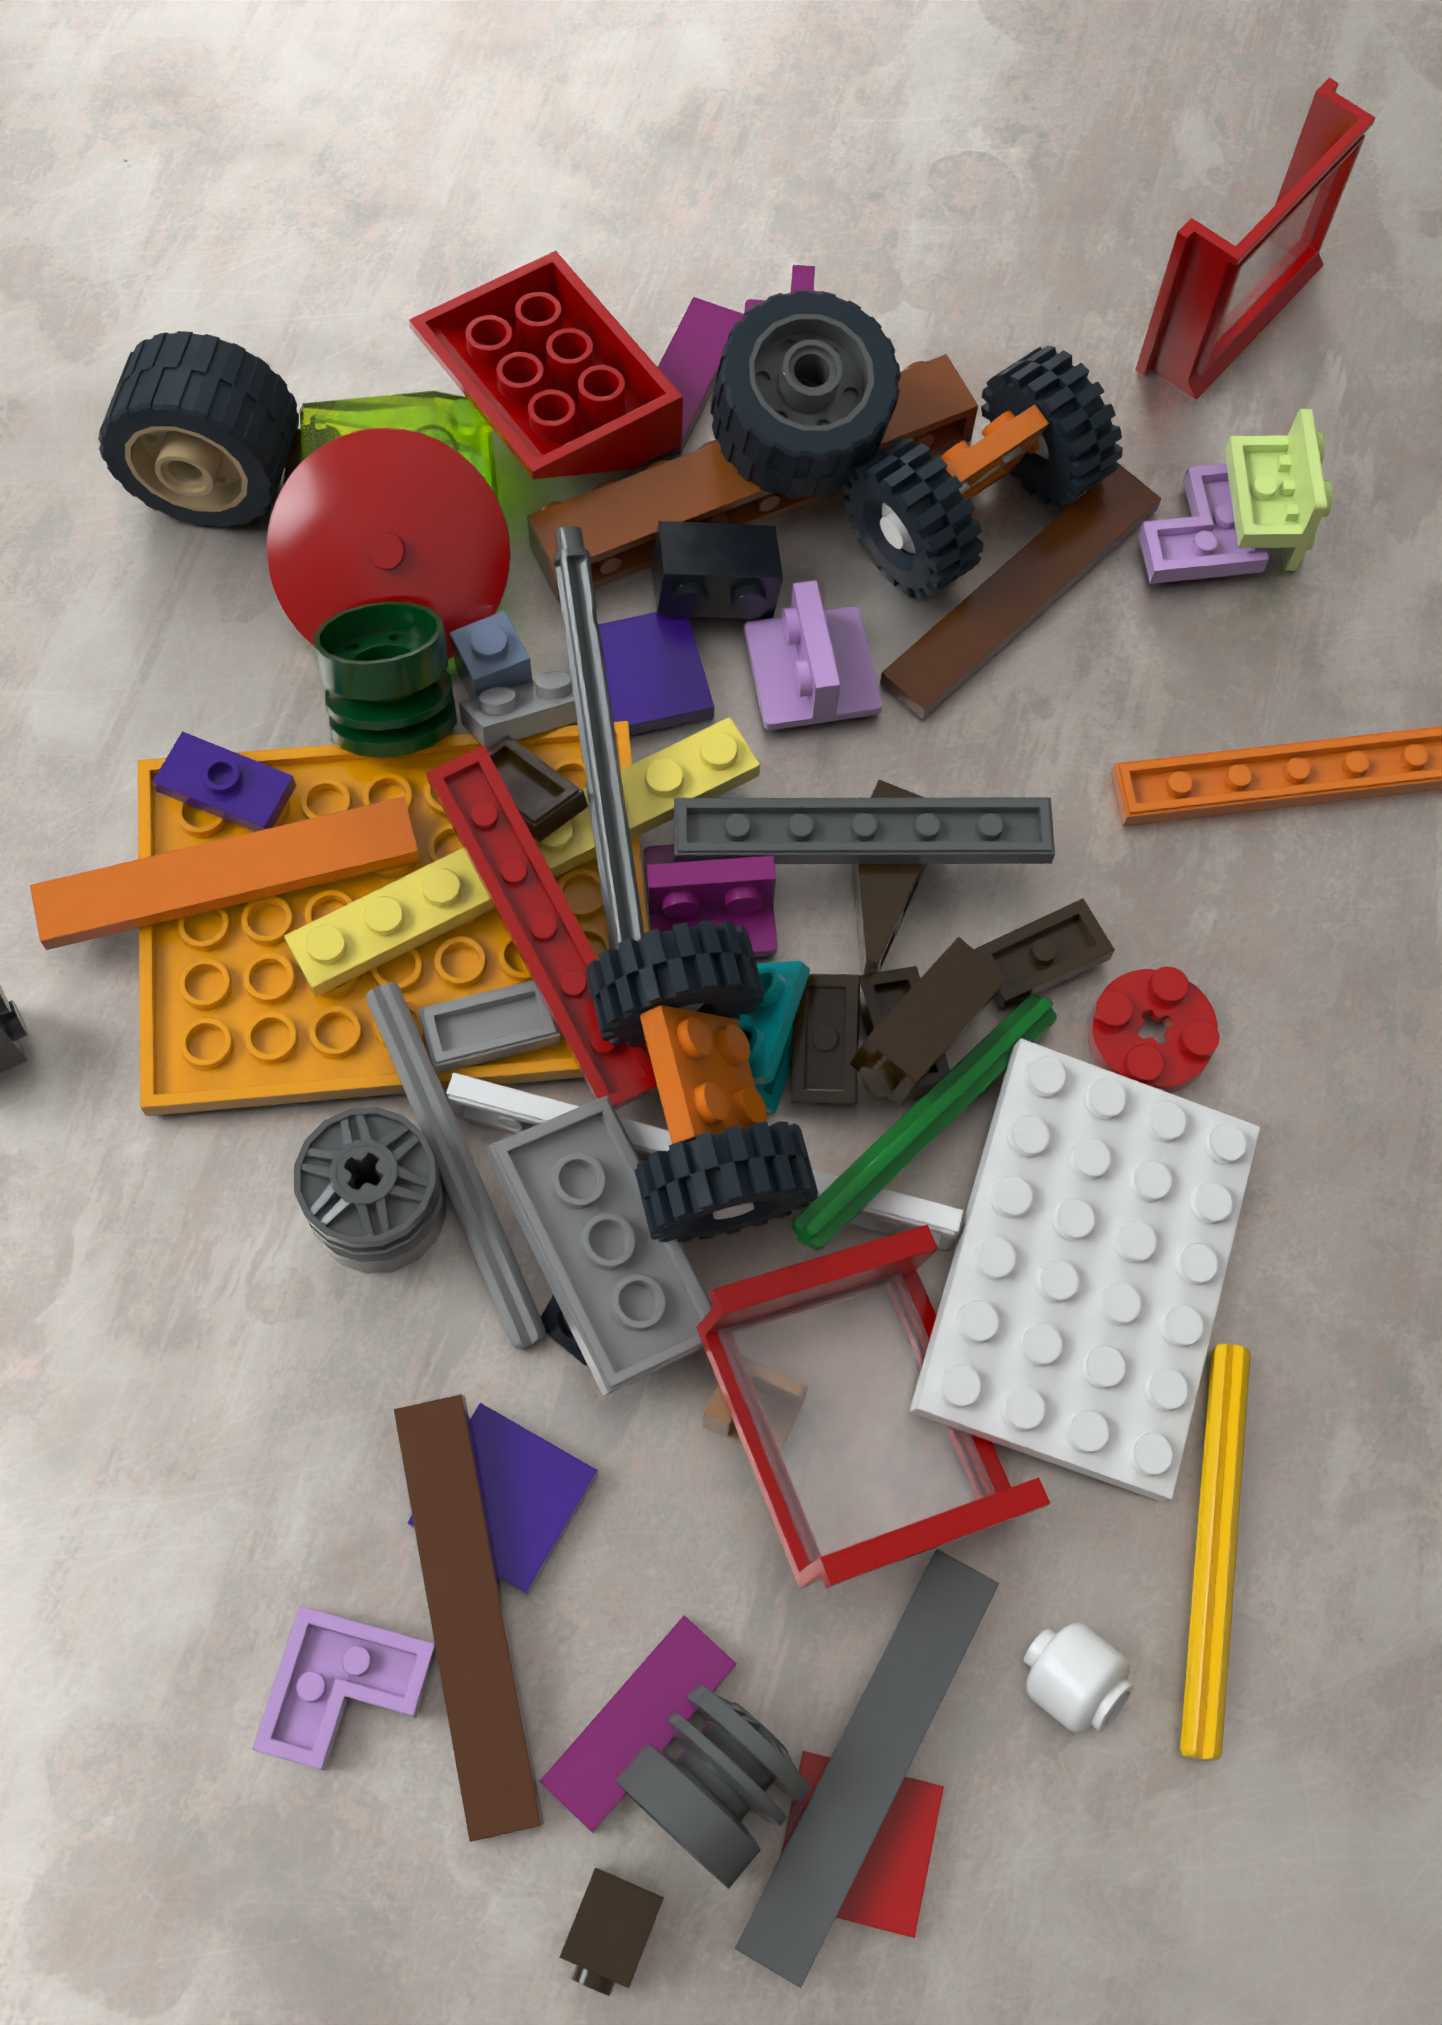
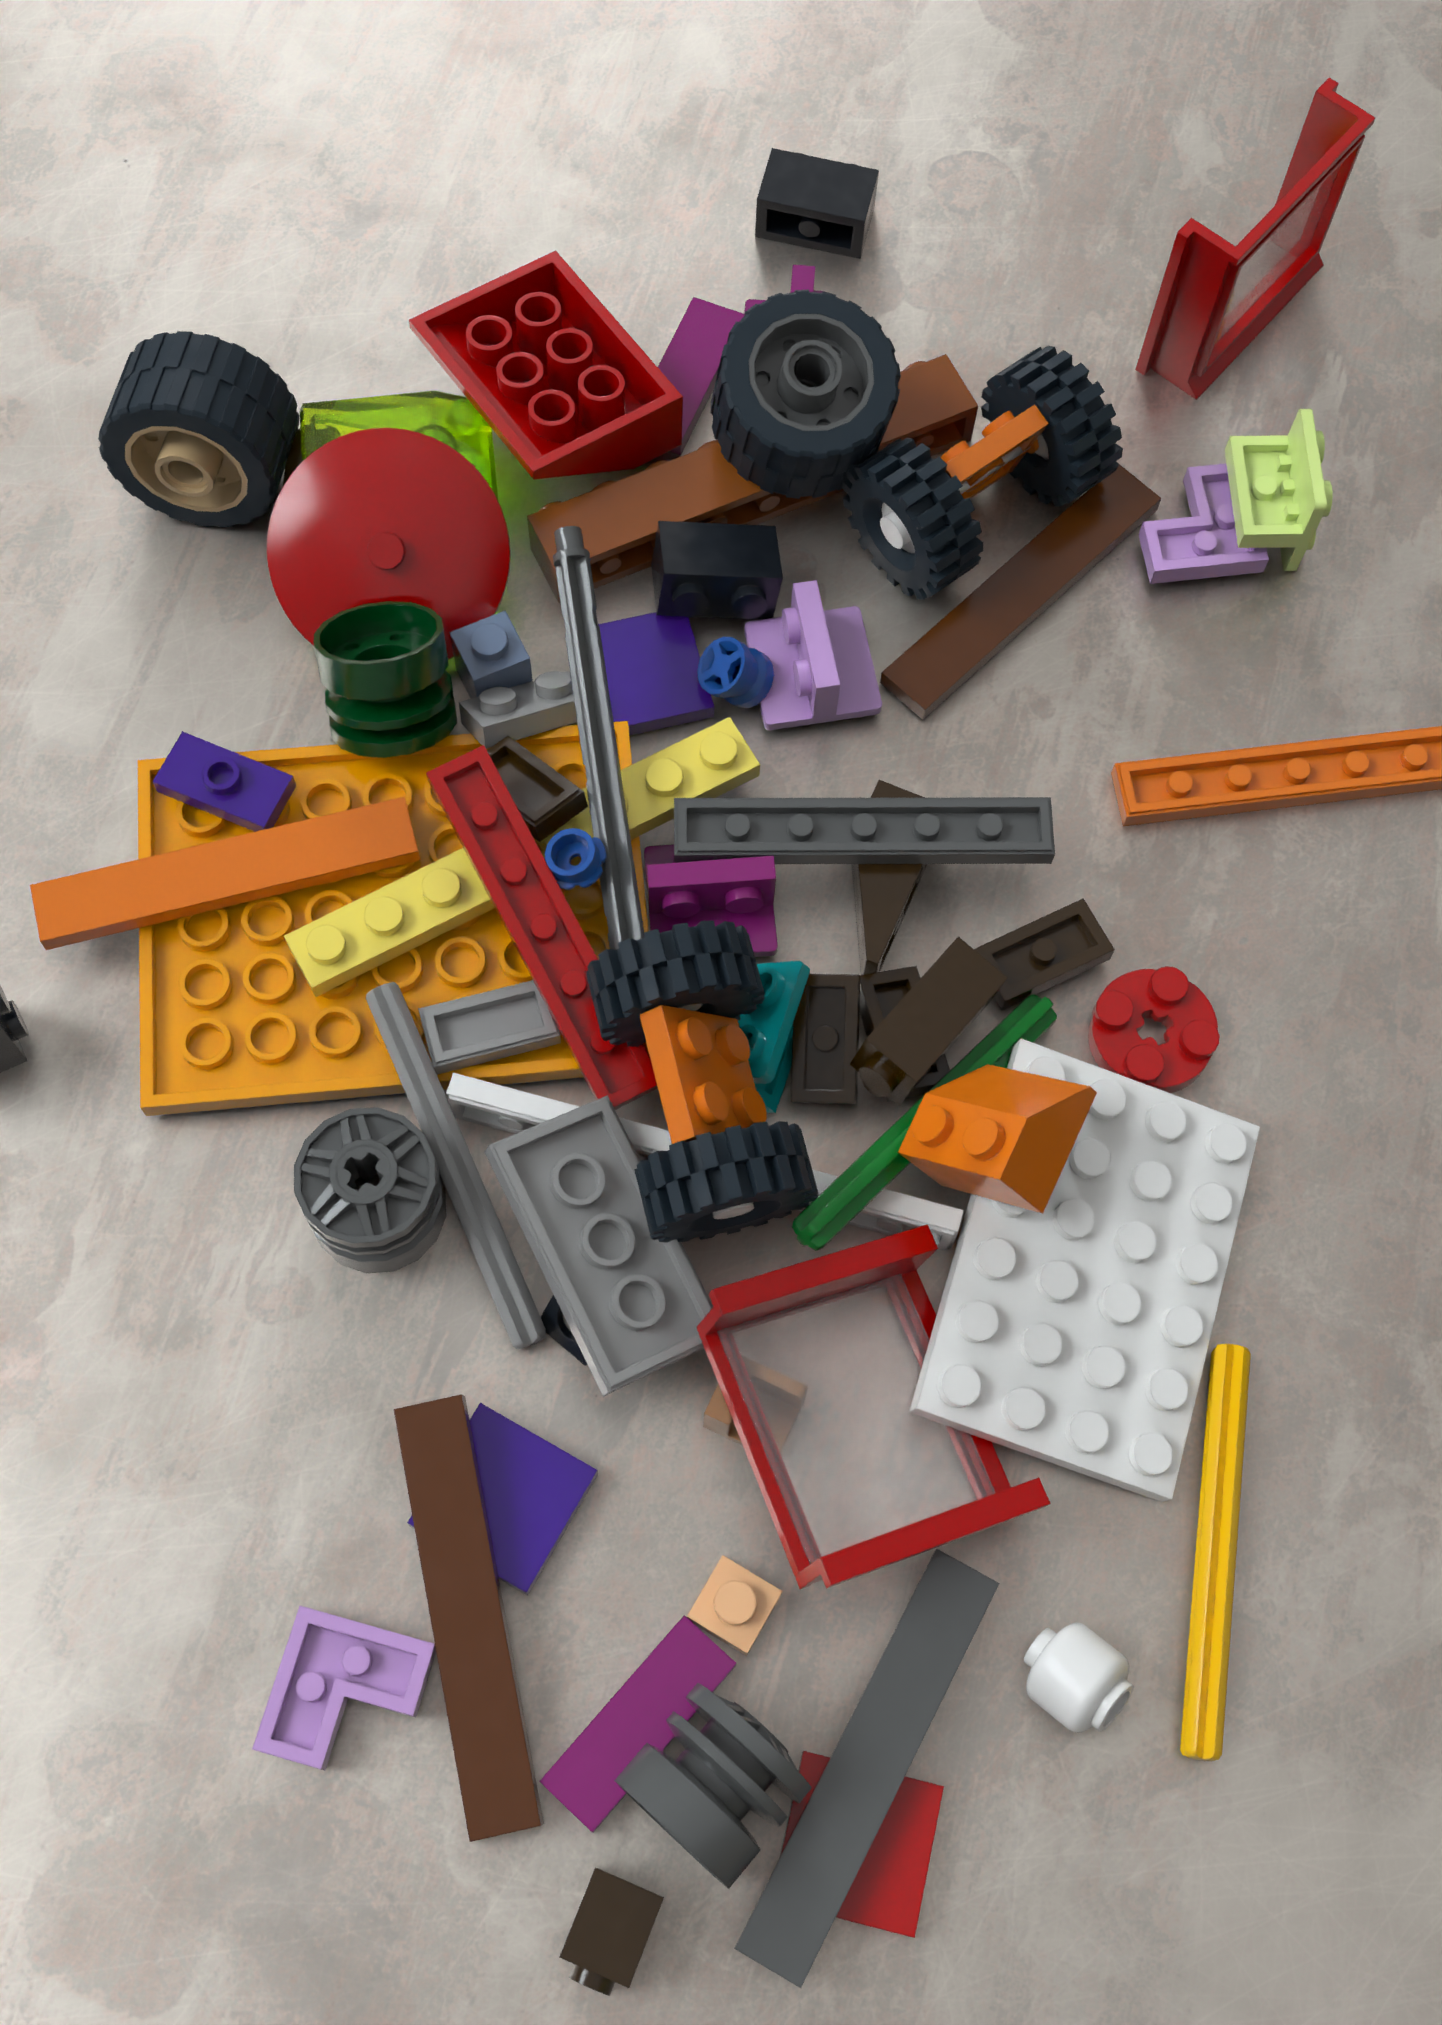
none -> blue plate [545,828,607,890]
none -> light nougat plate [687,1555,783,1656]
none -> blue wheel [697,636,774,709]
none -> black brick [755,148,879,259]
none -> orange slope [898,1064,1097,1214]

